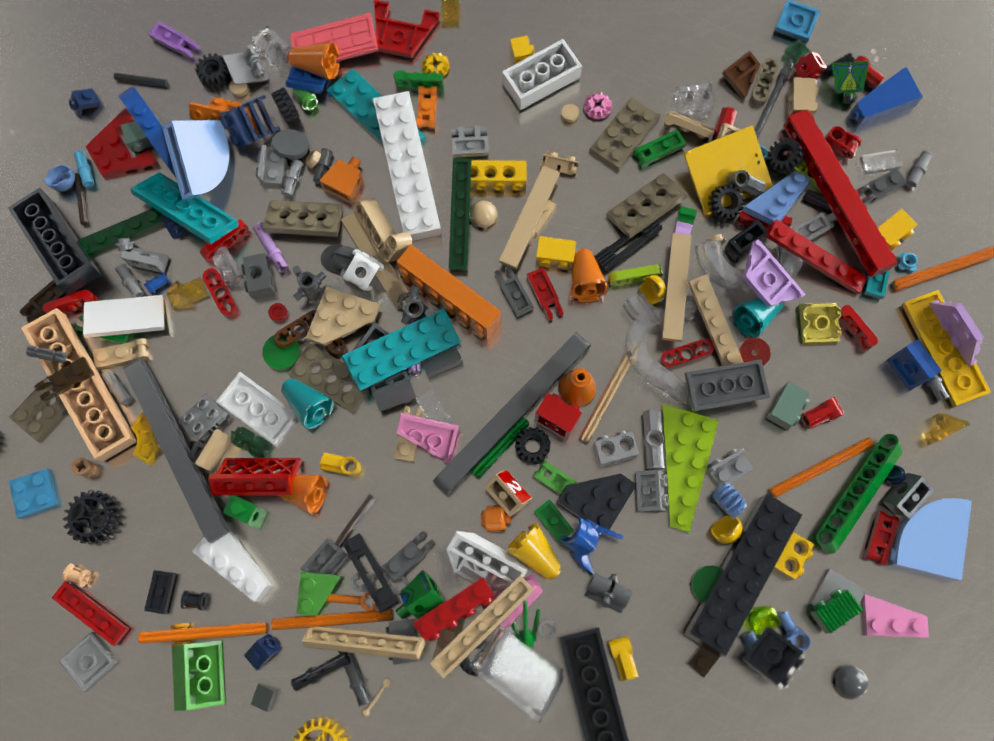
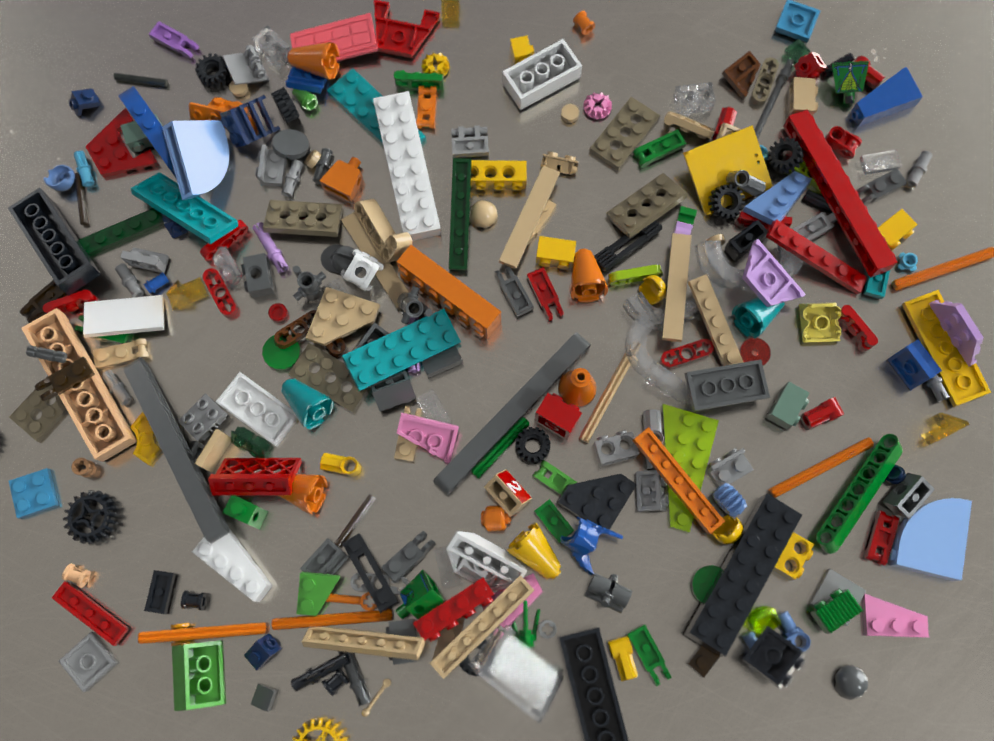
light grey plate [115,237,134,251] -> none
none -> black bush [322,669,350,696]
none -> orange bush [573,11,595,35]
none -> green hinge [627,624,672,686]
none -> orange plate [632,427,725,534]

